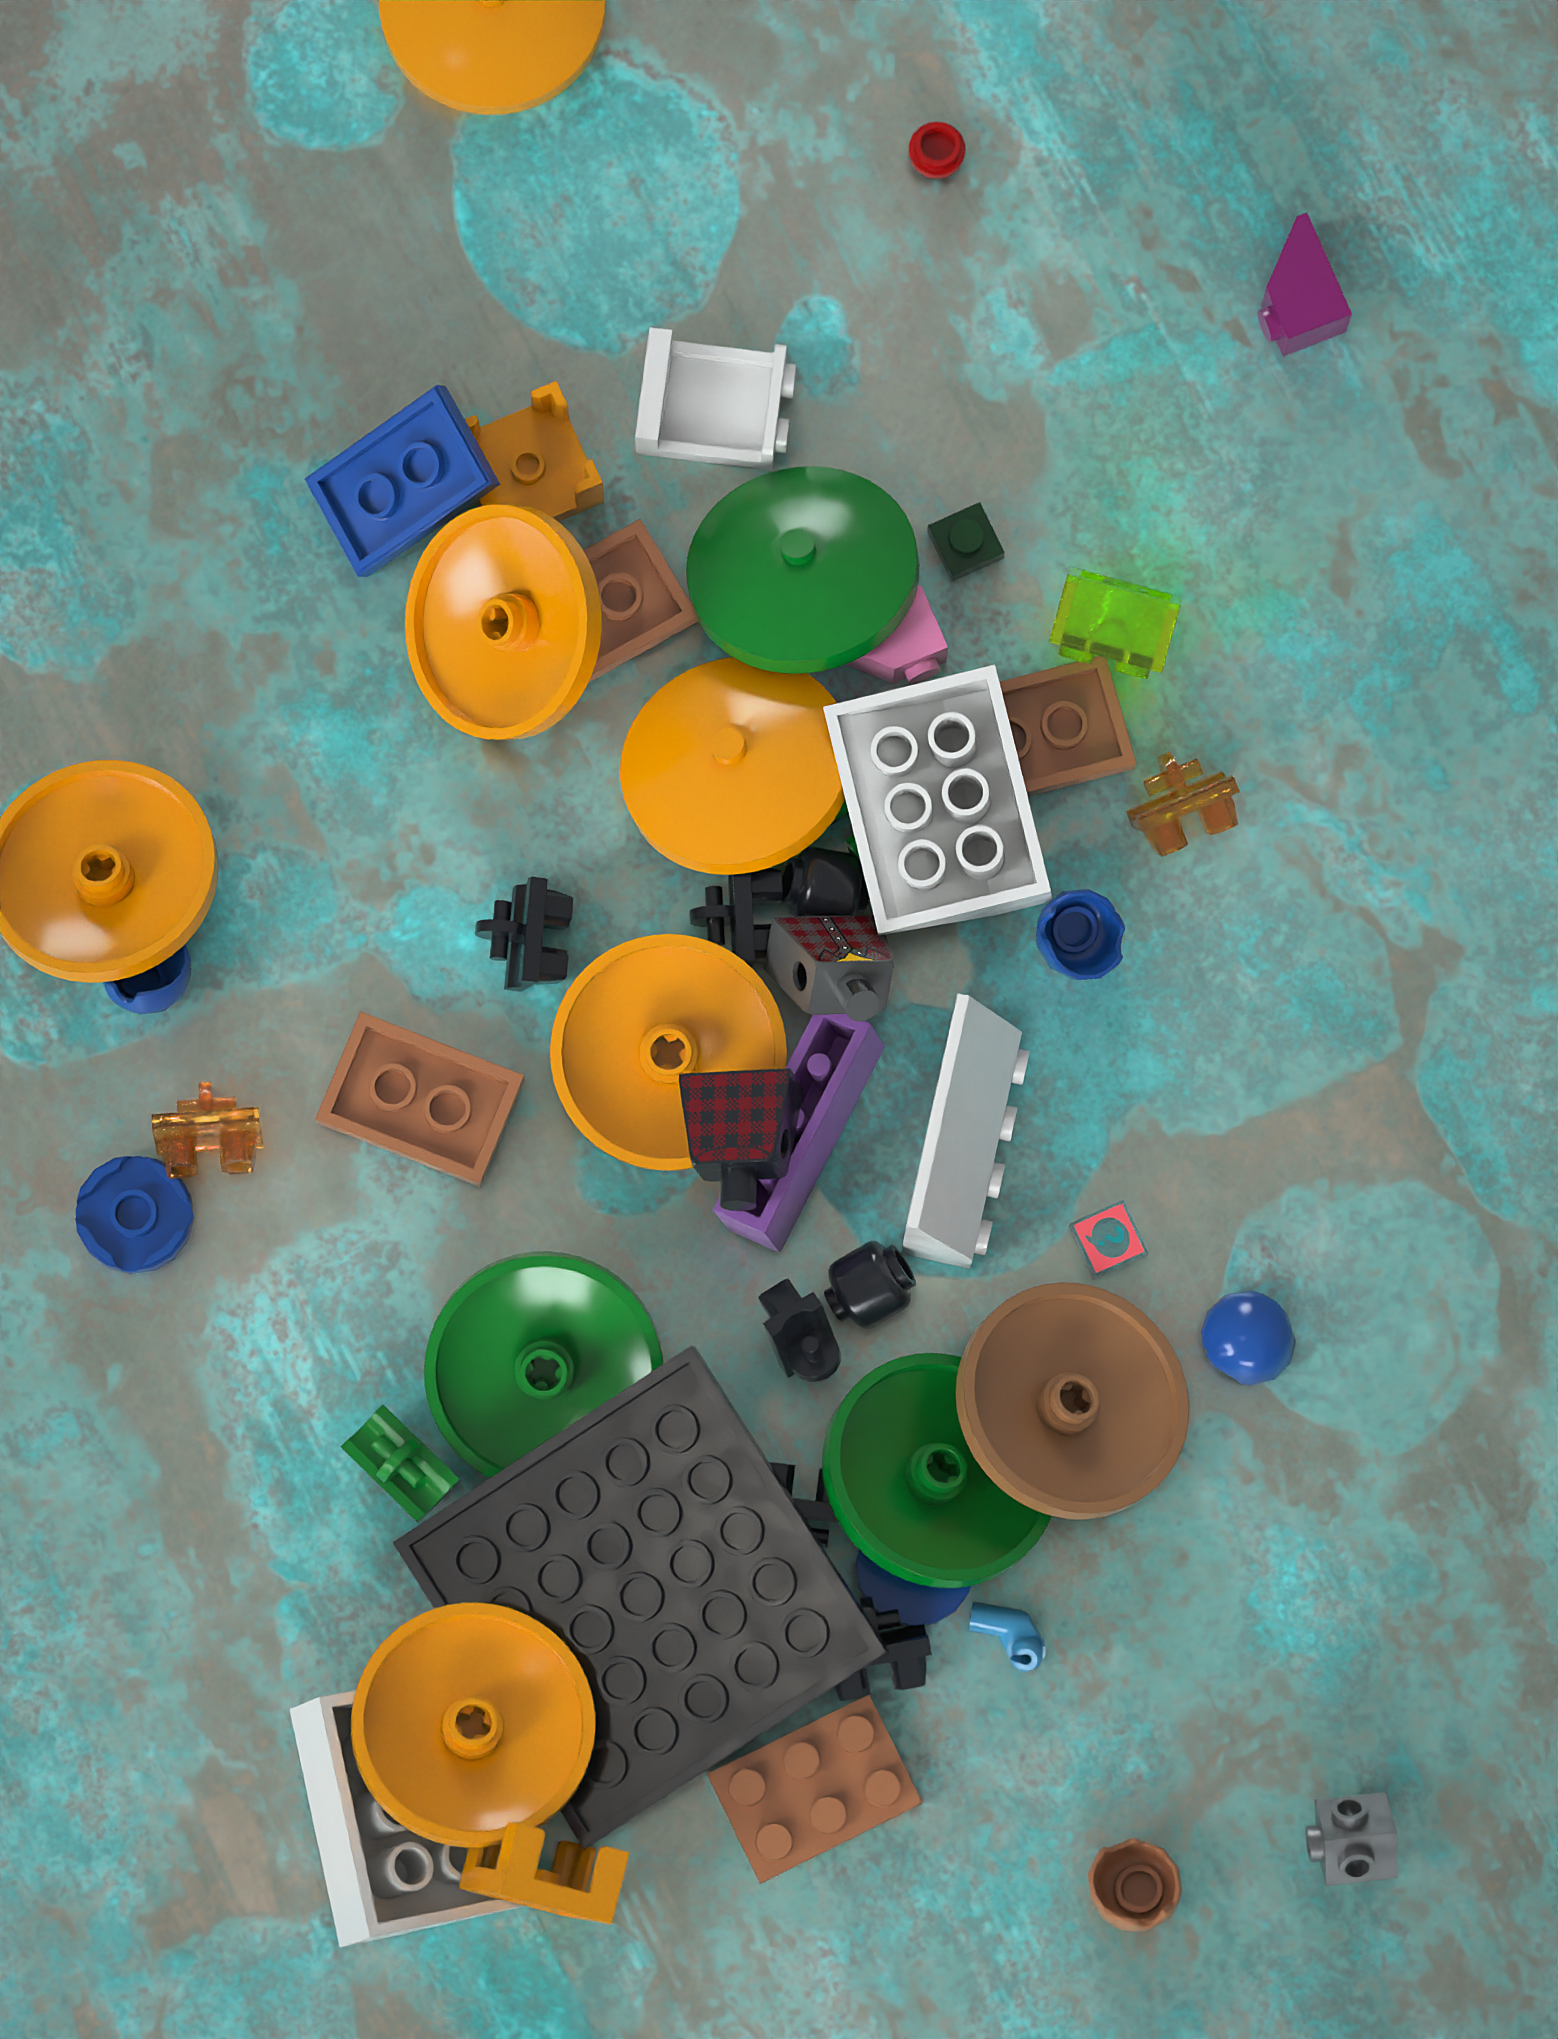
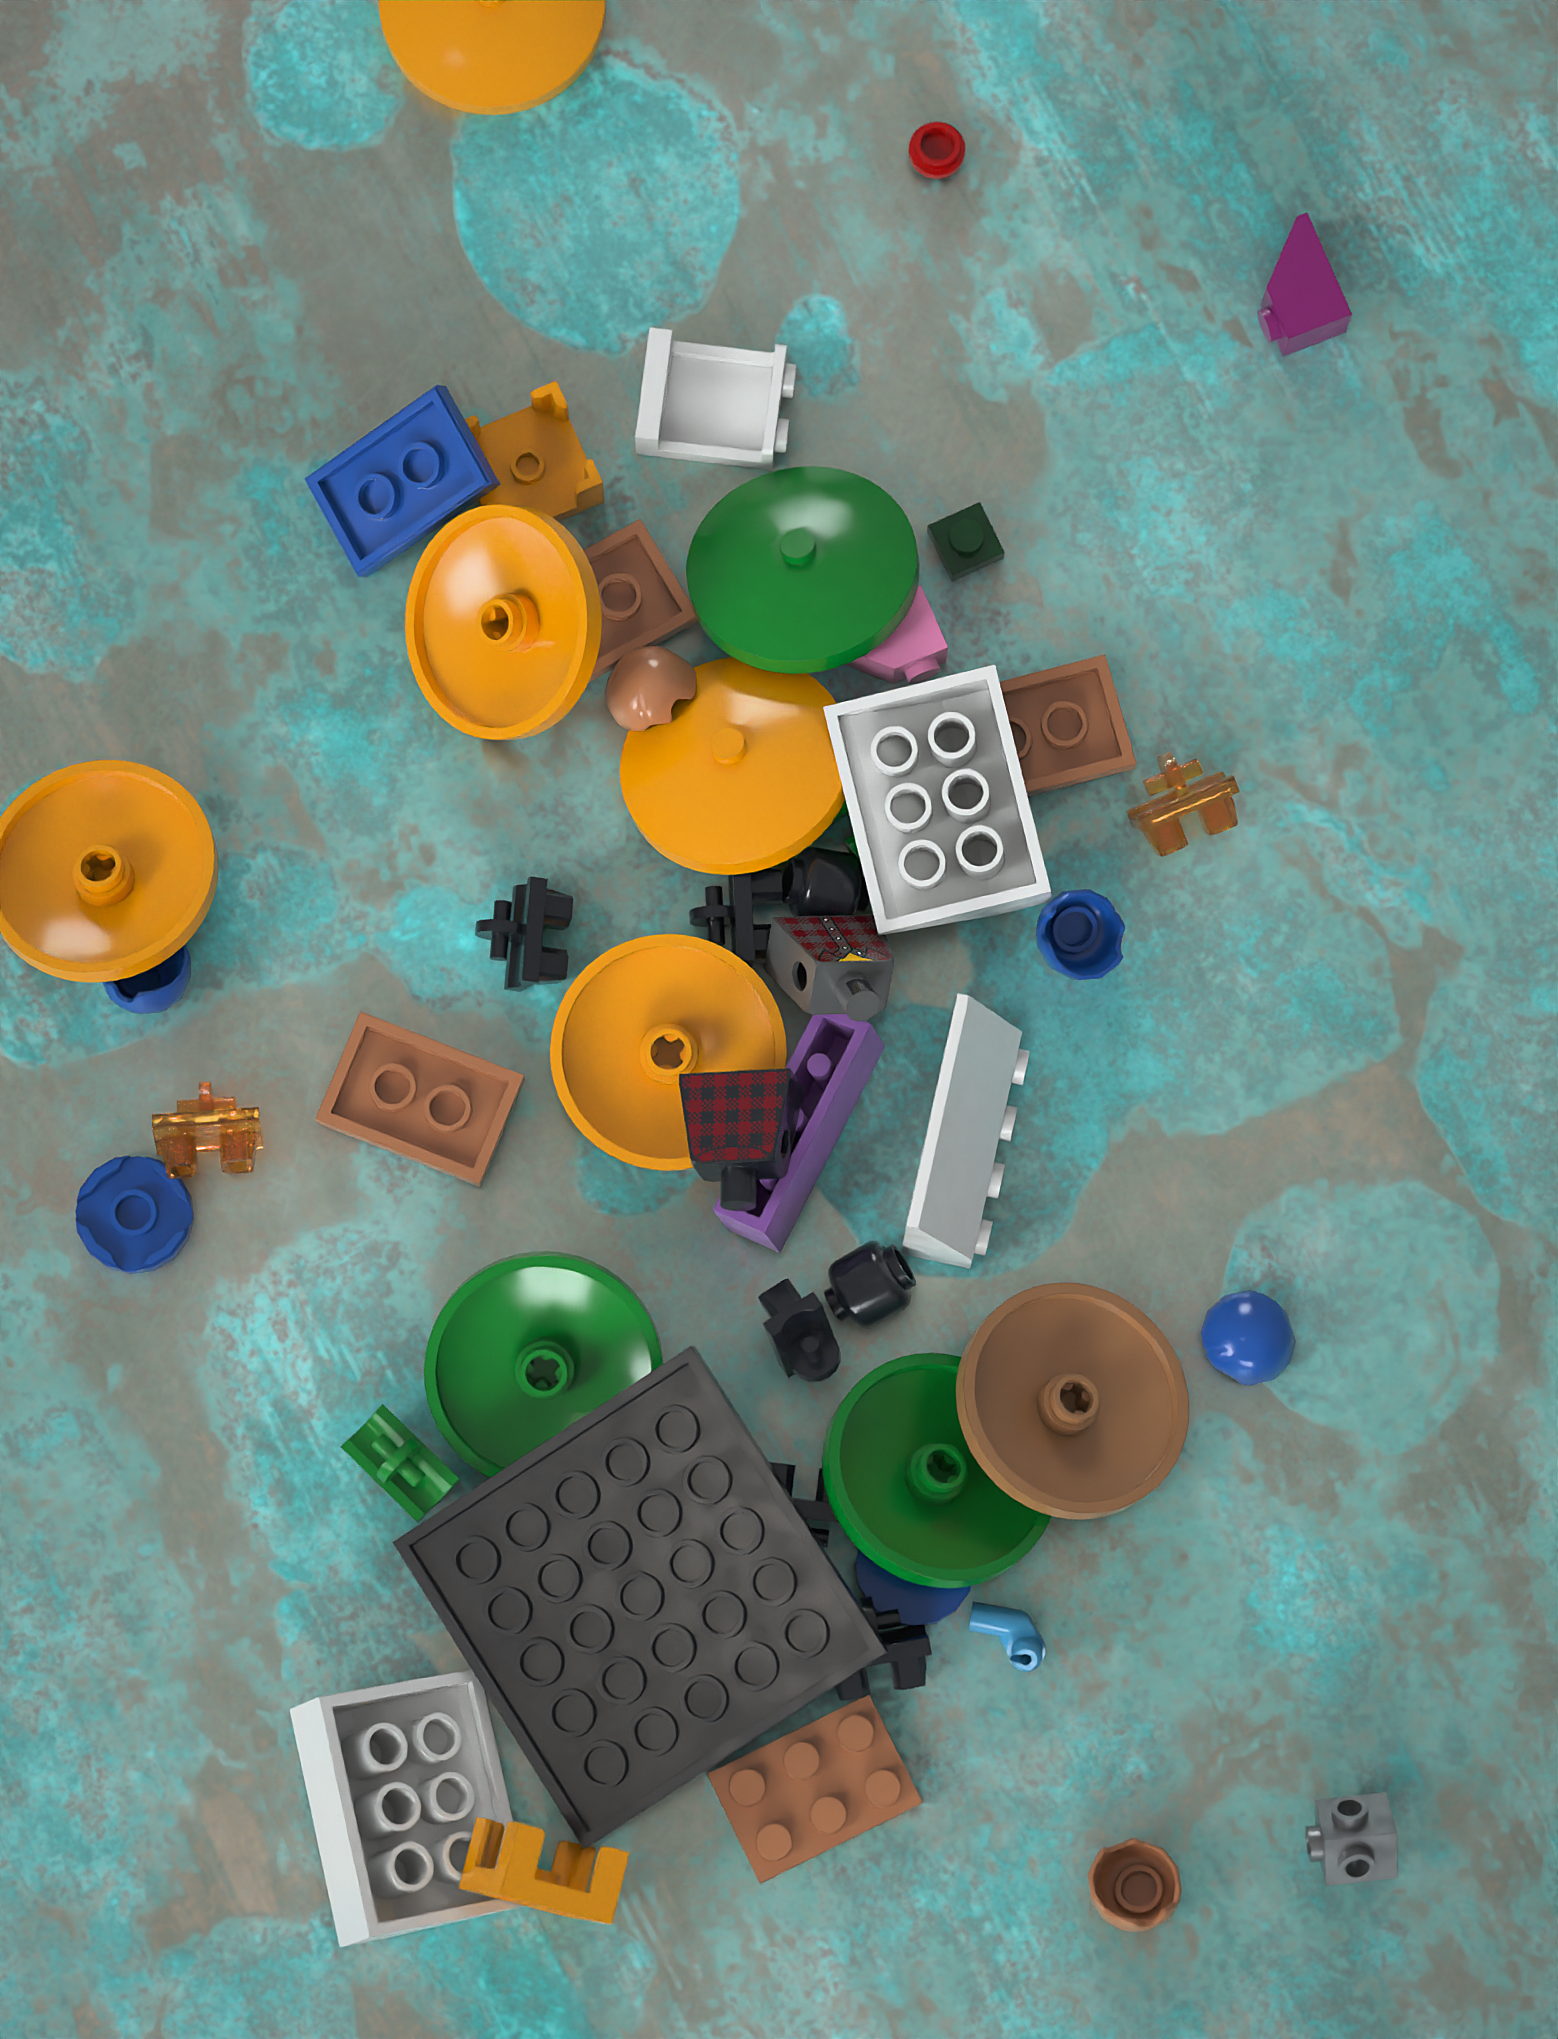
light orange dish [351,1603,595,1847] -> none
clear neon green slope [1049,566,1183,679] -> none
tile [1069,1200,1148,1280] -> none
none -> nougat hair [605,646,696,731]

